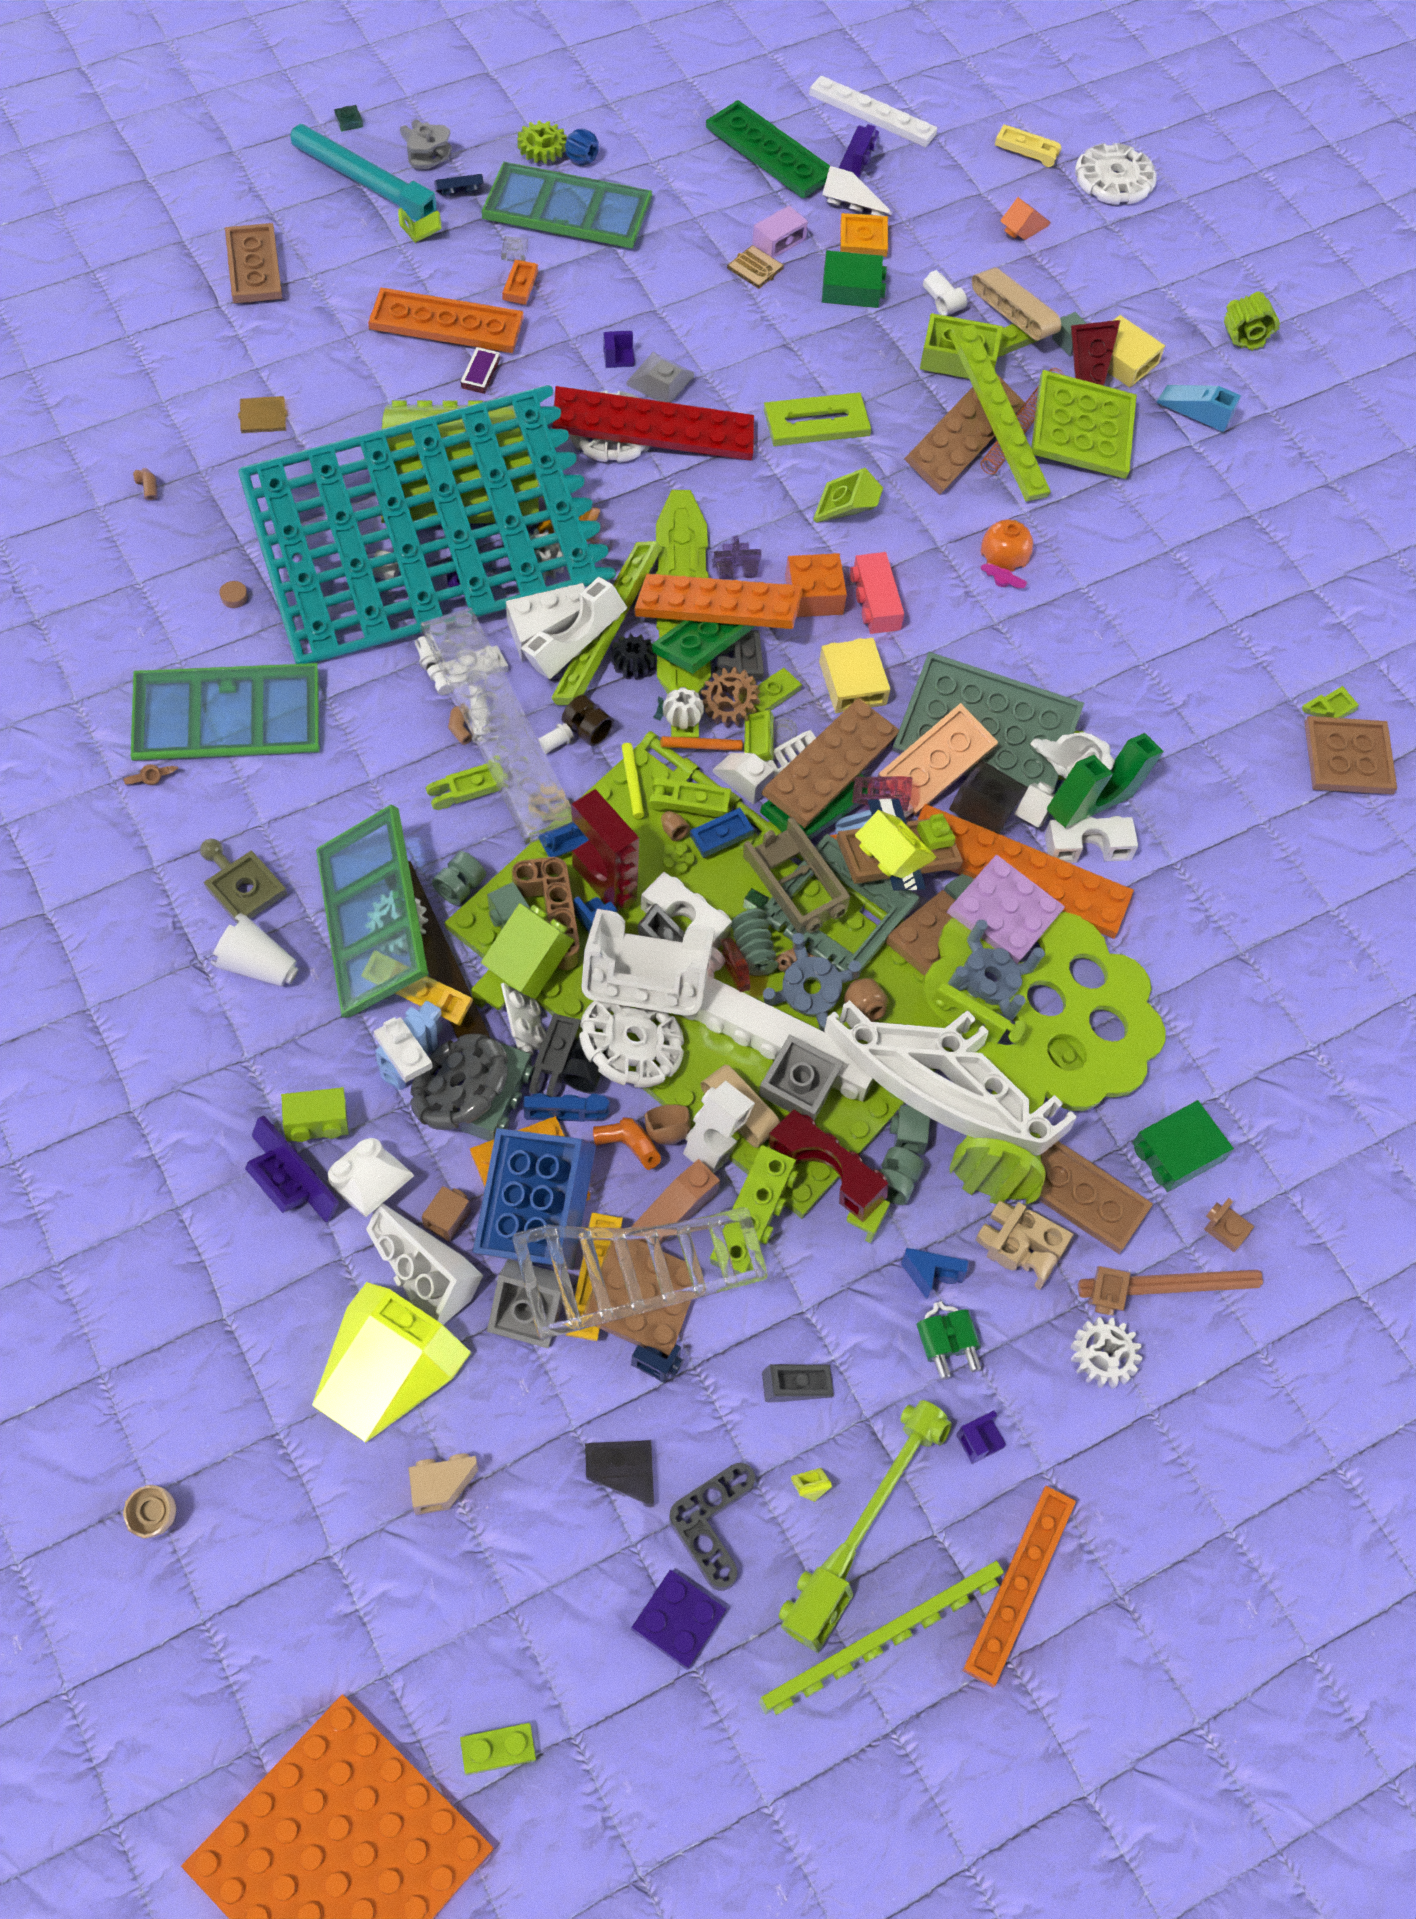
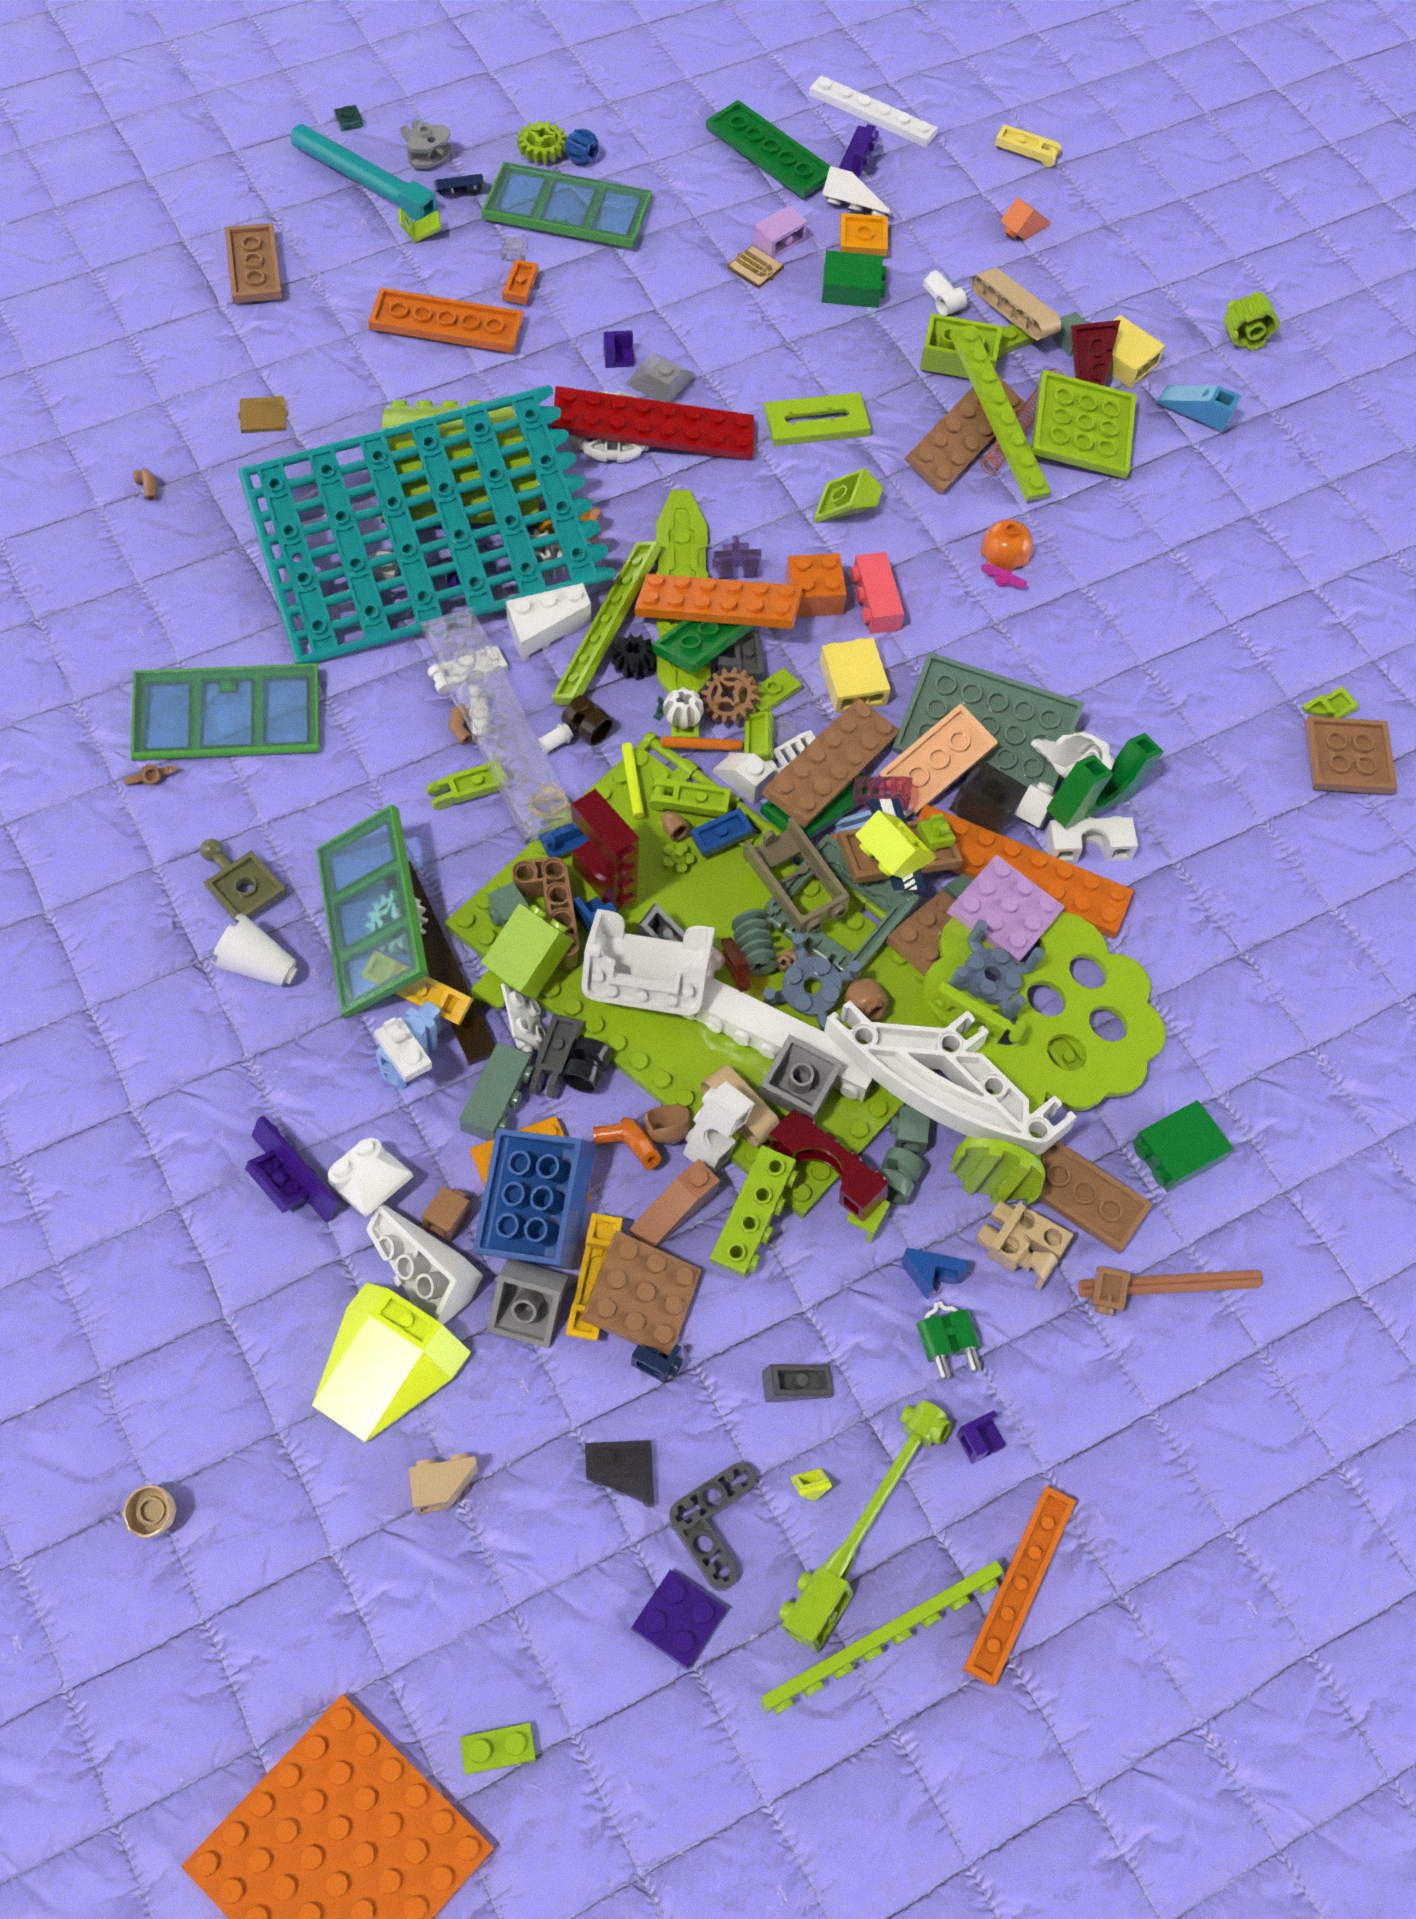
medium nougat tile [219,581,248,608] -> none
lime brick [281,1087,349,1142] -> none
dark grey plate [410,1034,508,1130] -> none
white pin [415,636,441,671] -> none
sand green wheel [432,851,486,906] -> none
tile [461,347,500,394] -> none
clear bar [512,1207,768,1339] -> none
white arch [520,577,627,680] -> none
blue hinge [523,1093,610,1122] -> none
white plate [579,1001,684,1088] -> none
white arch [641,872,732,949] -> none
clear green piece [743,888,769,910] -> none
white gear [1070,1317,1142,1389] -> none
white plate [1075,143,1157,205] -> none
medium nougat bracket [1204,1198,1255,1252] -> none

